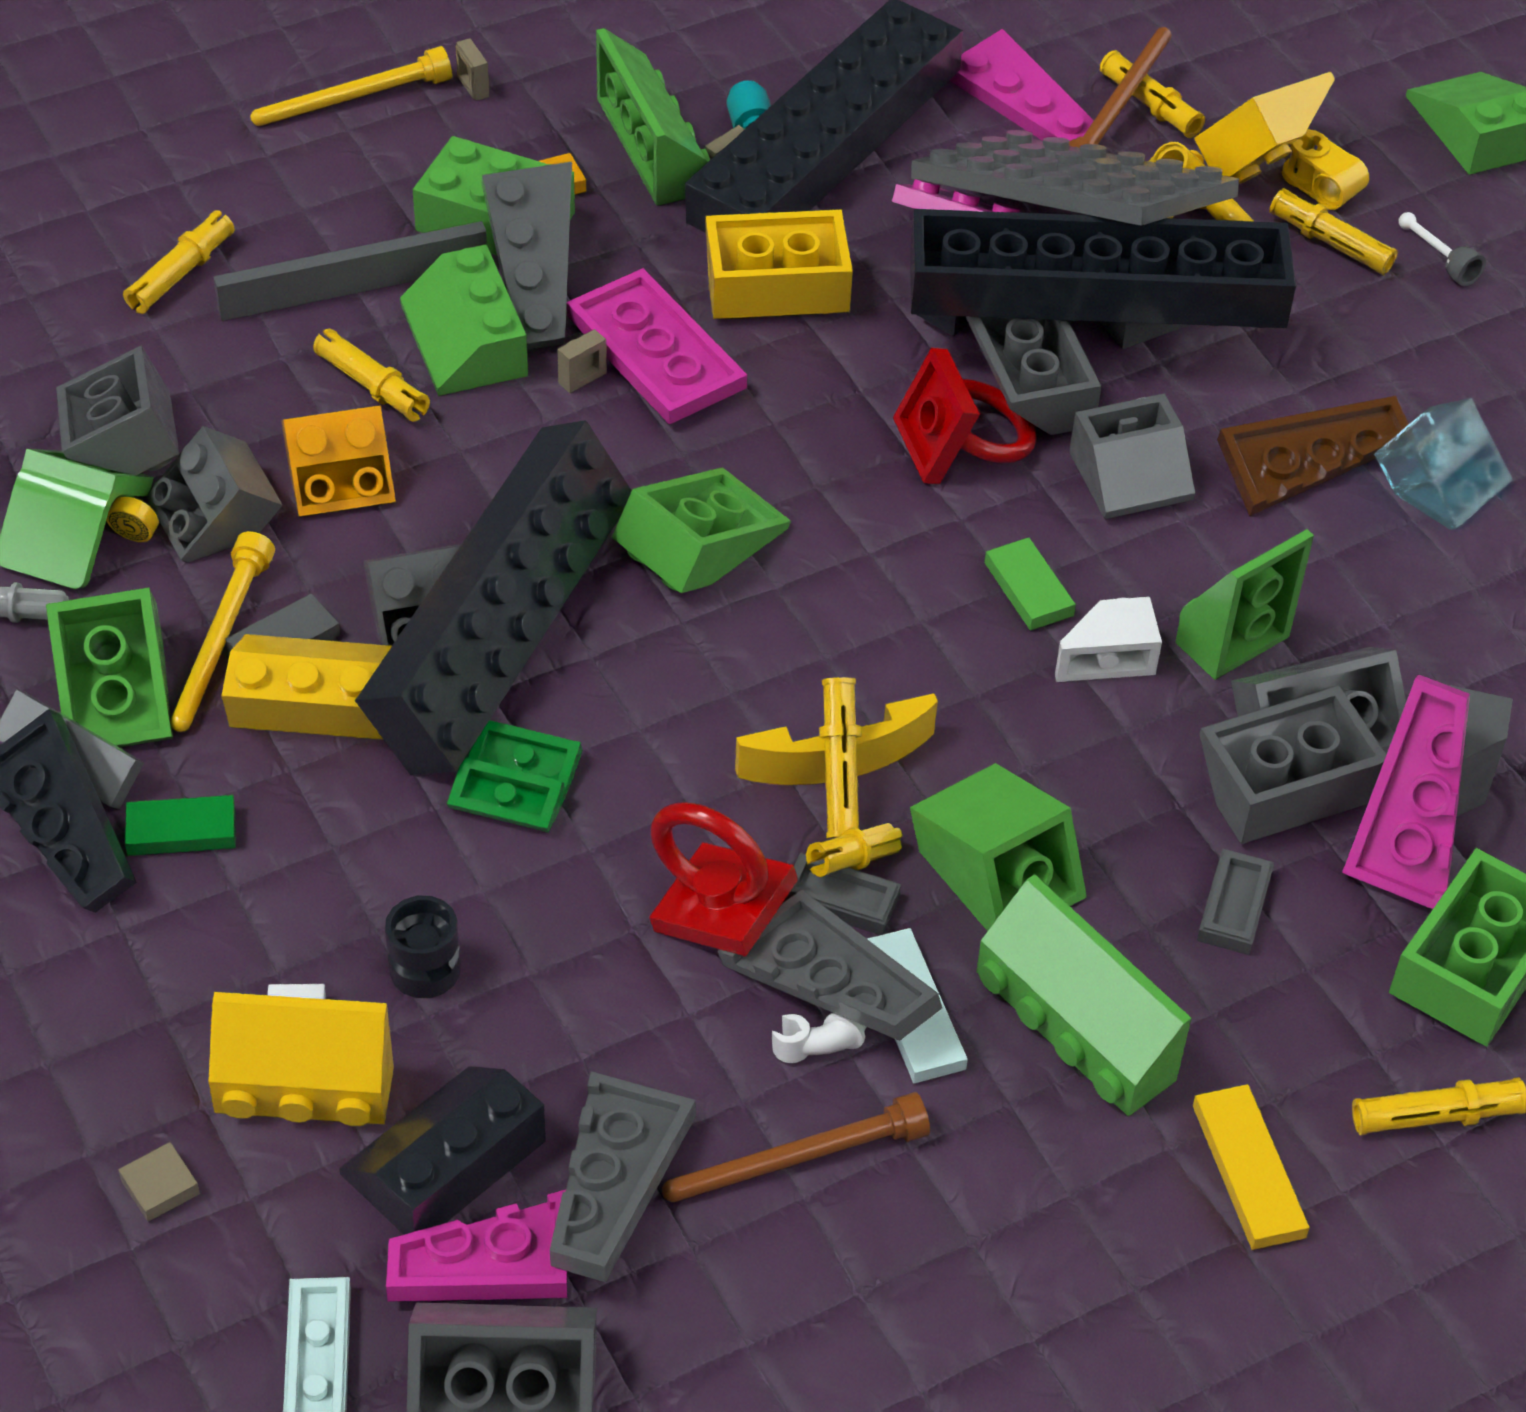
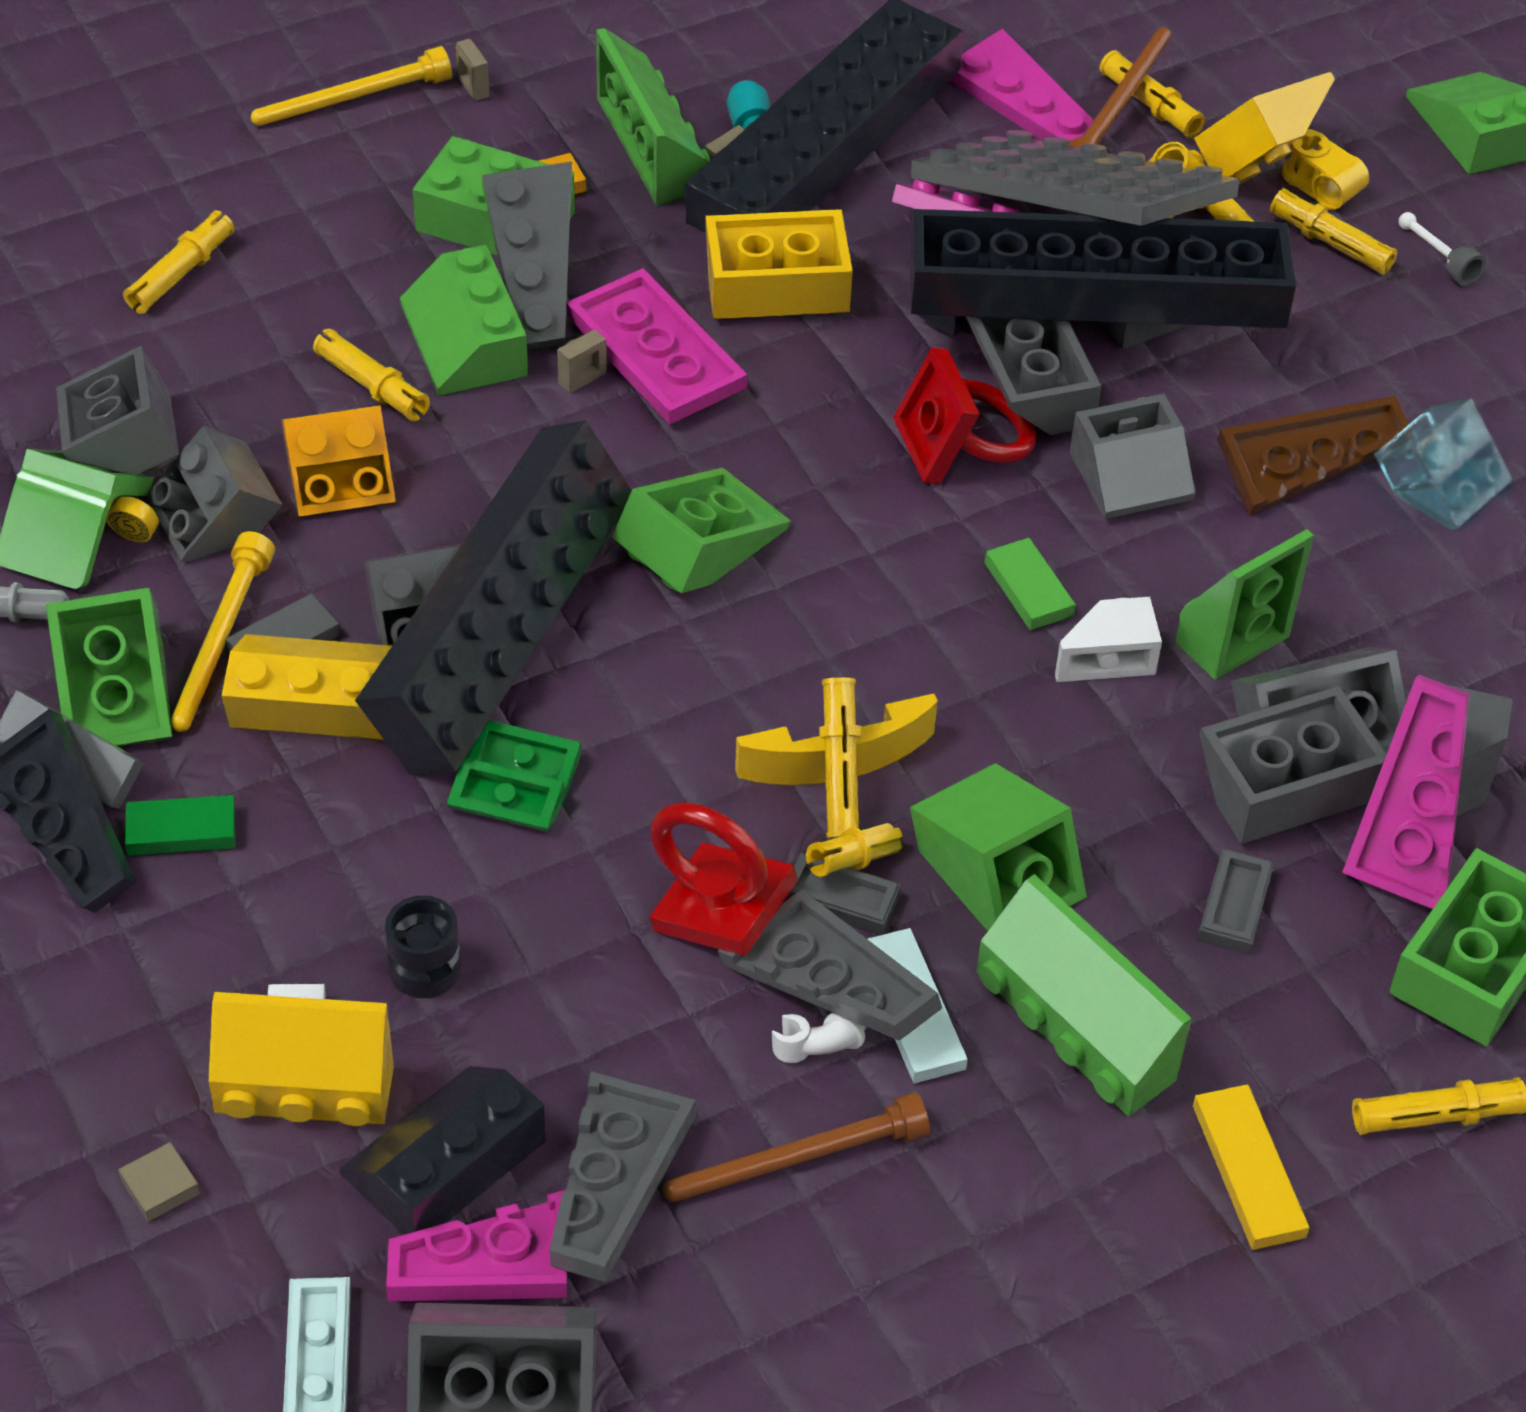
dark grey tile [213,221,487,321] -> none

